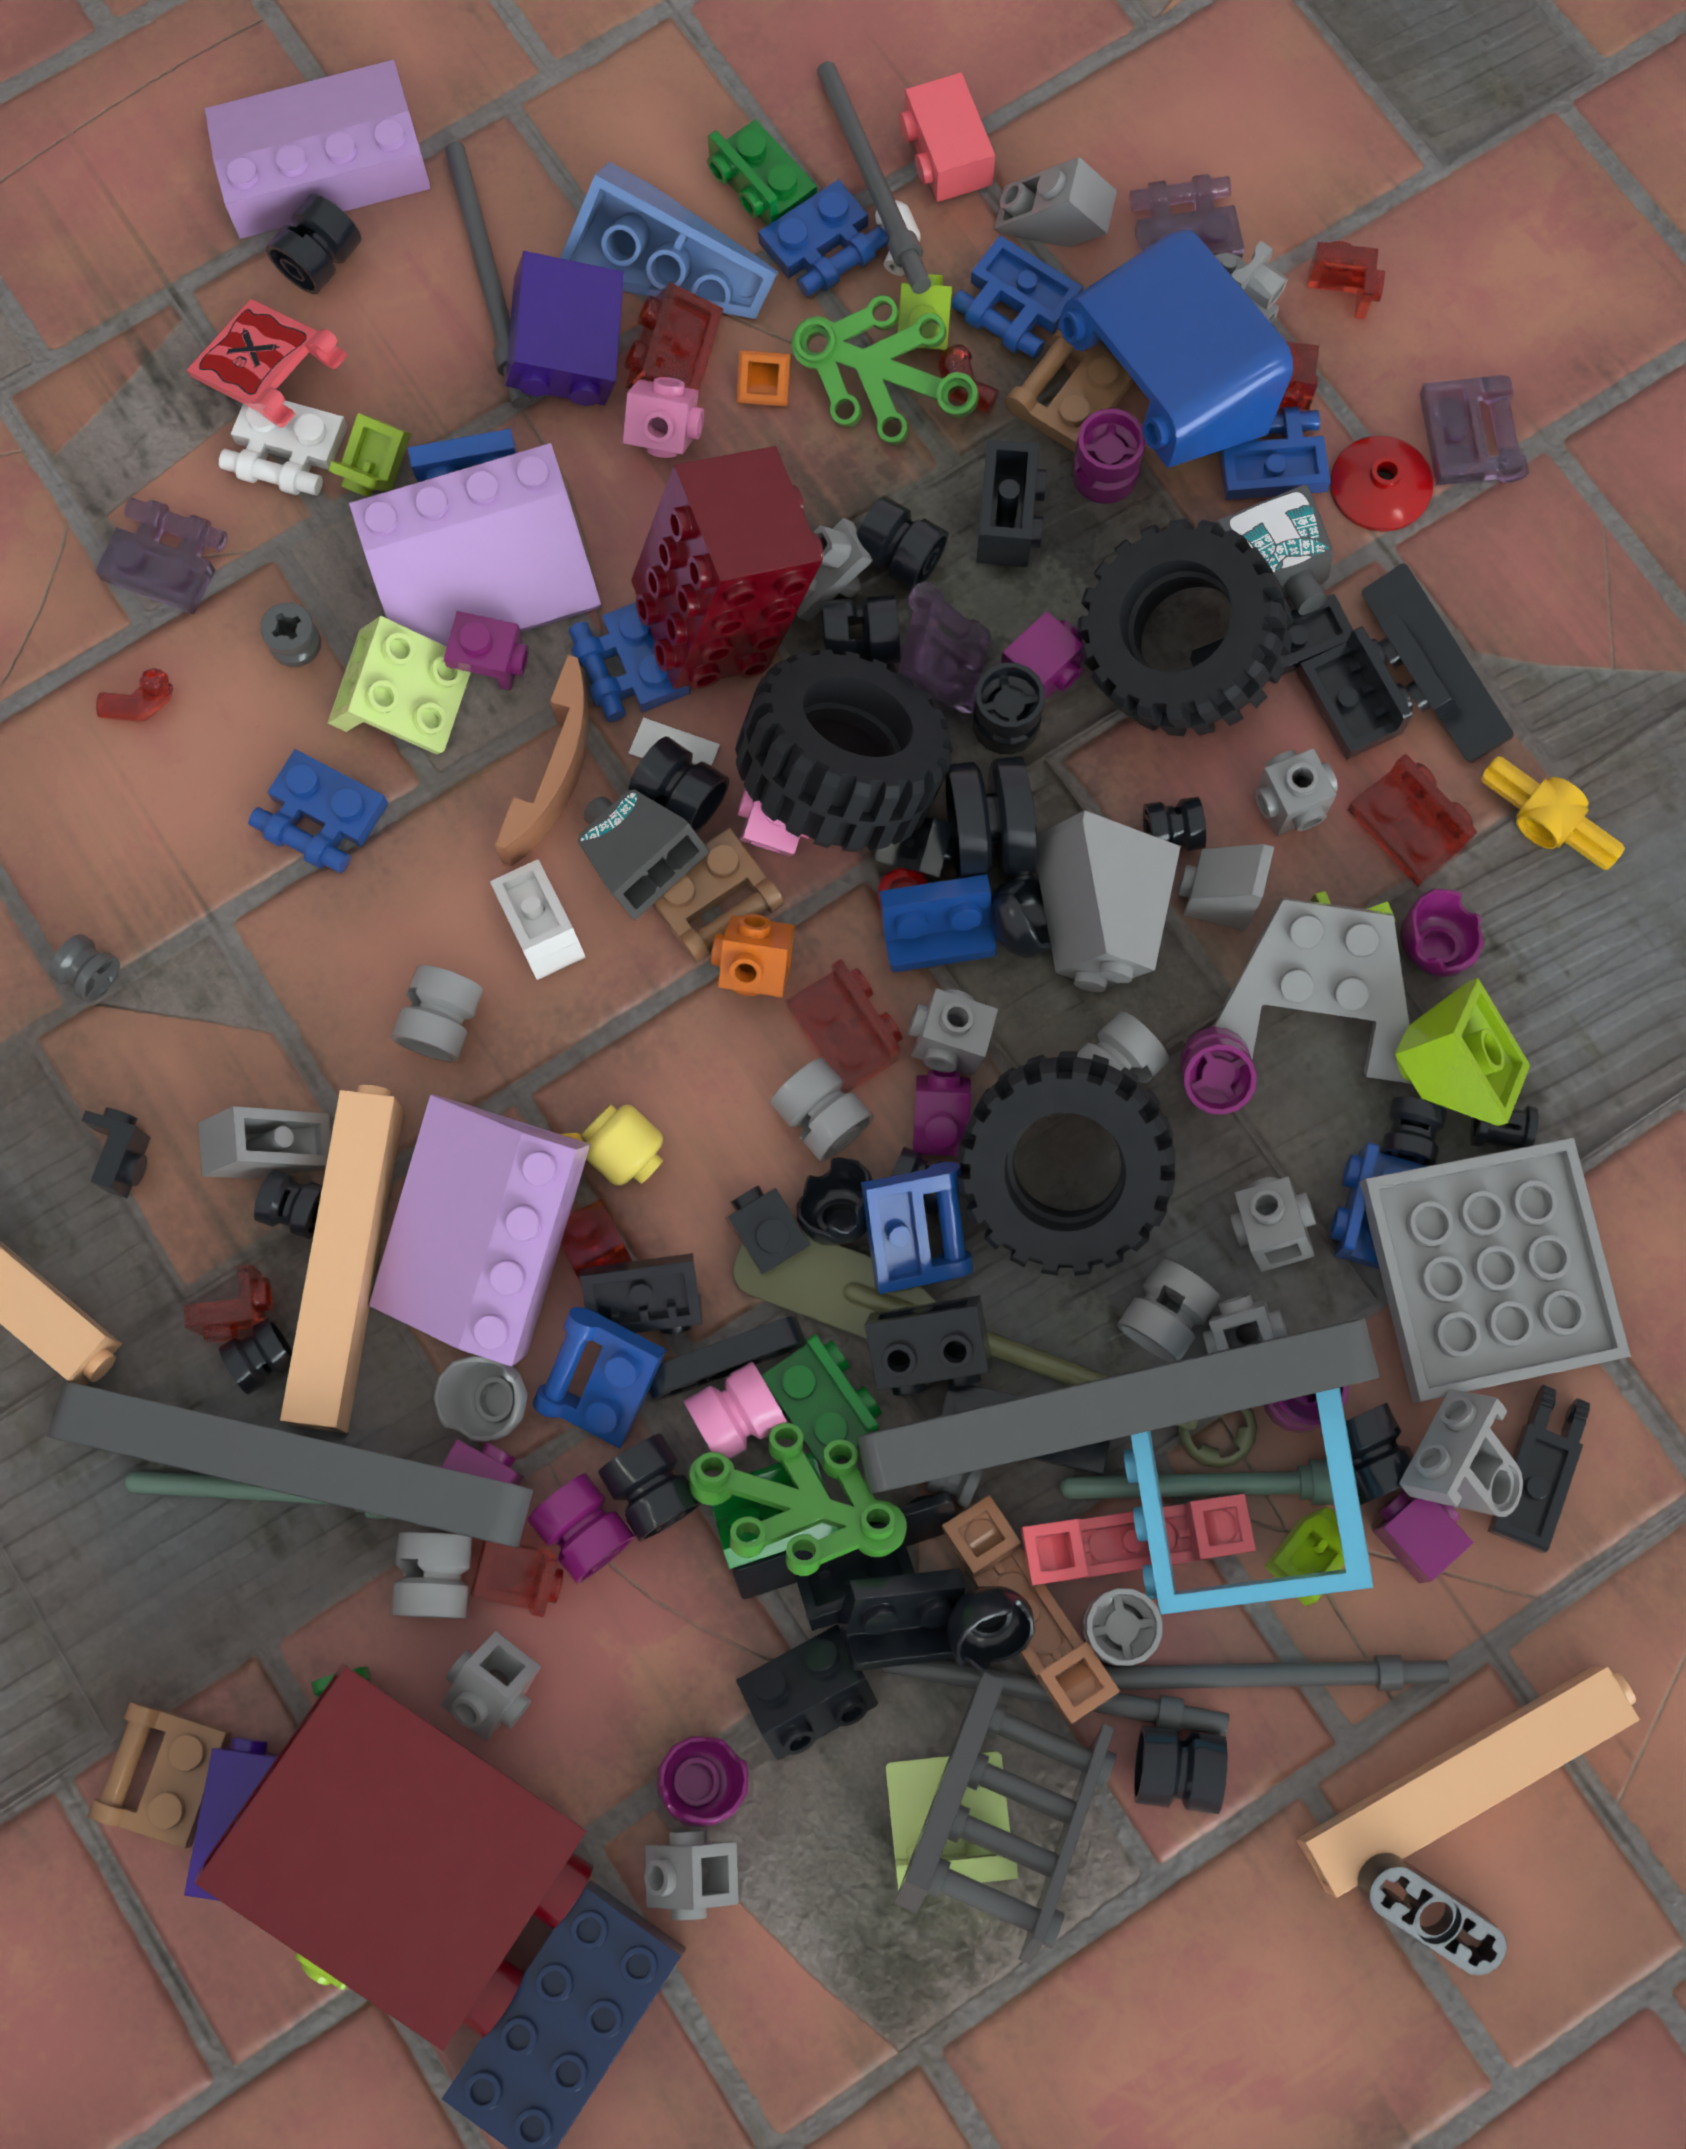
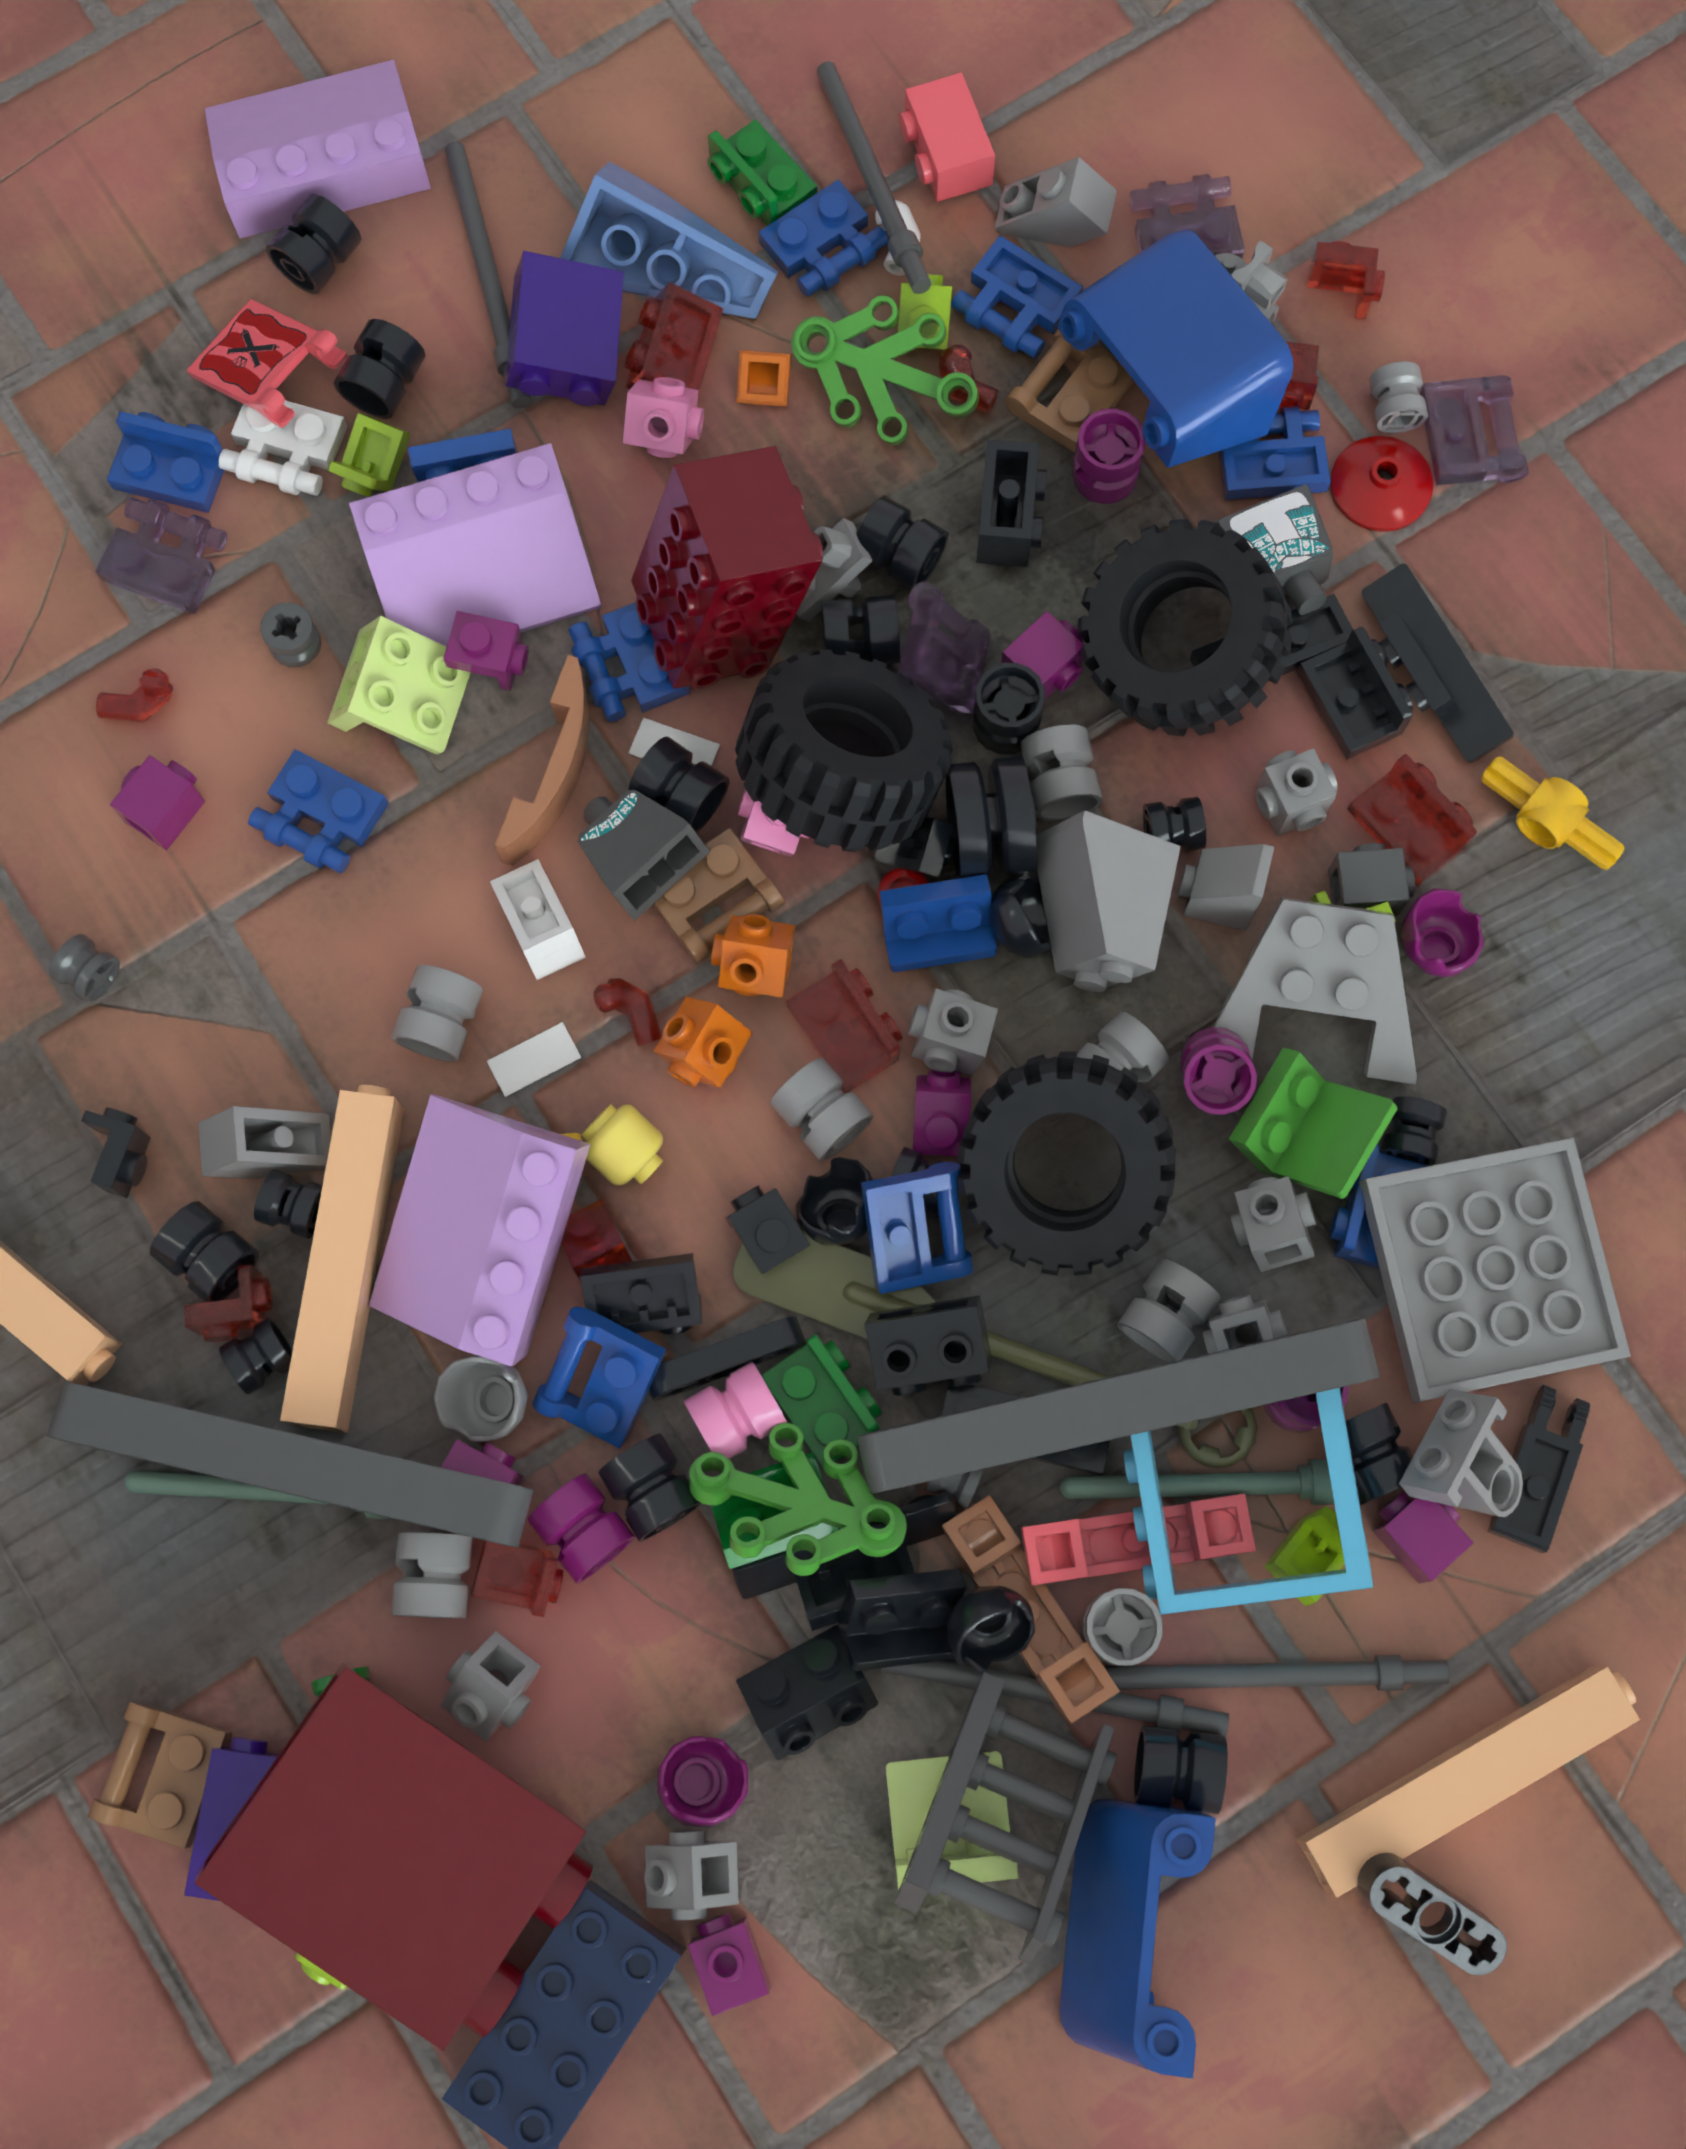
lime slope [1395,978,1530,1126] -> none
black bush [1470,1106,1539,1149] -> none
none -> blue bracket [107,411,224,513]
none -> magenta brick [109,755,205,851]
none -> black wheel [150,1201,259,1306]
none -> black wheel [333,319,426,419]
none -> white sticker [487,1022,581,1097]
none -> clear red arm [593,978,662,1046]
none -> orange brick [653,996,753,1088]
none -> magenta brick [688,1912,771,2017]
none -> light grey wheel [1020,724,1103,821]
none -> blue windscreen [1059,1799,1216,2079]
none -> bright green bracket [1229,1047,1397,1199]
none -> dark grey brick [1328,843,1415,916]
none -> light grey wheel [1369,361,1428,434]

